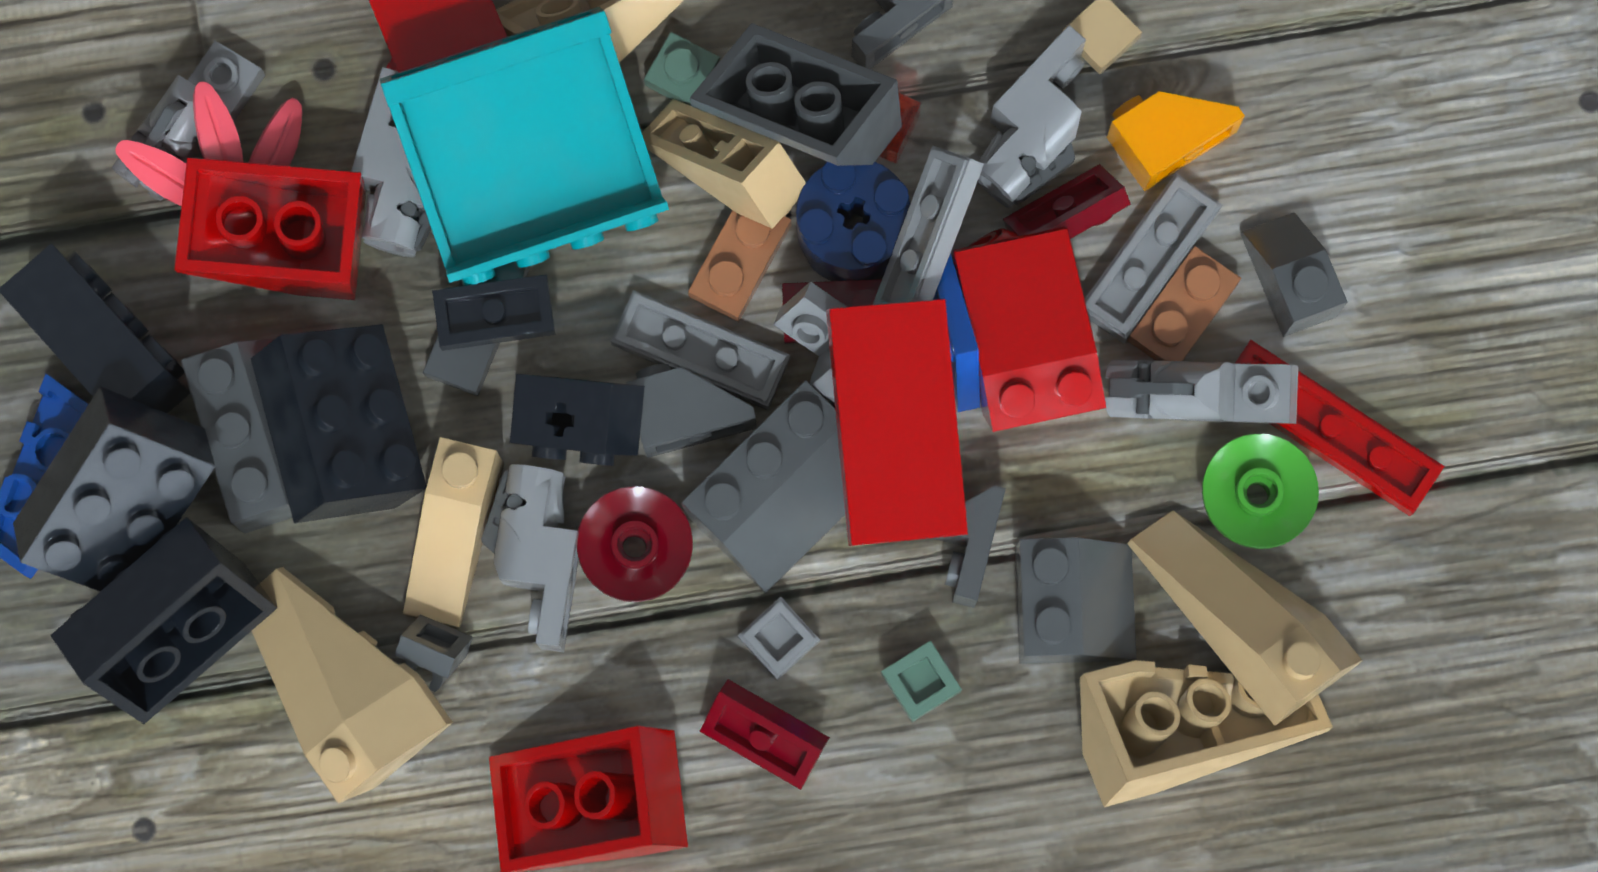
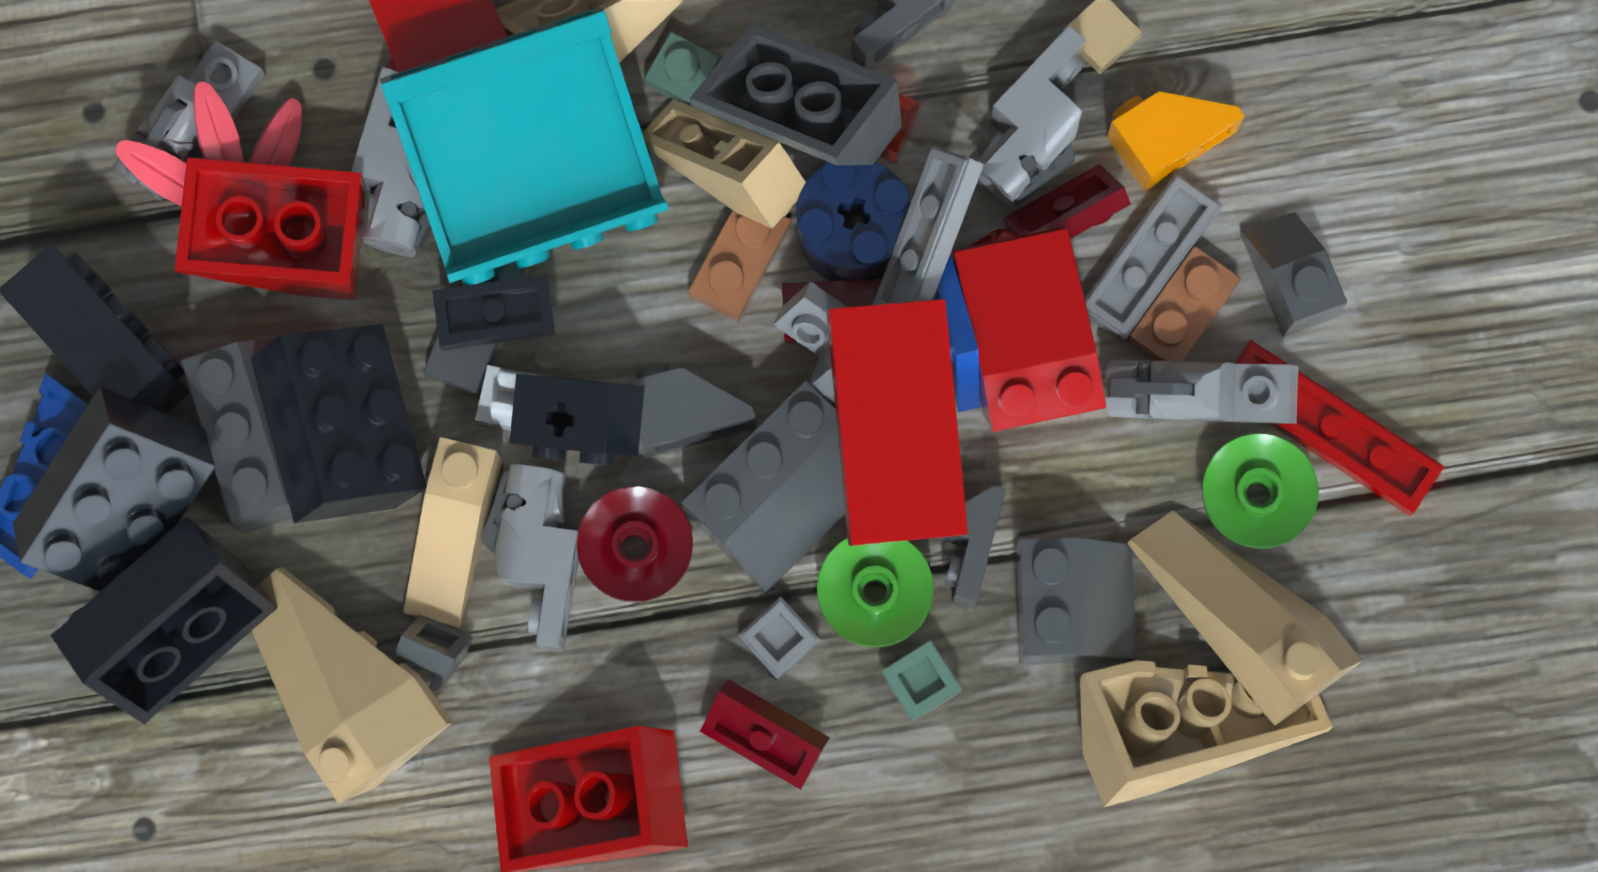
light grey tile [611,290,791,410] -> none
none -> white tile [475,365,542,431]
none -> bright green dish [817,538,934,647]

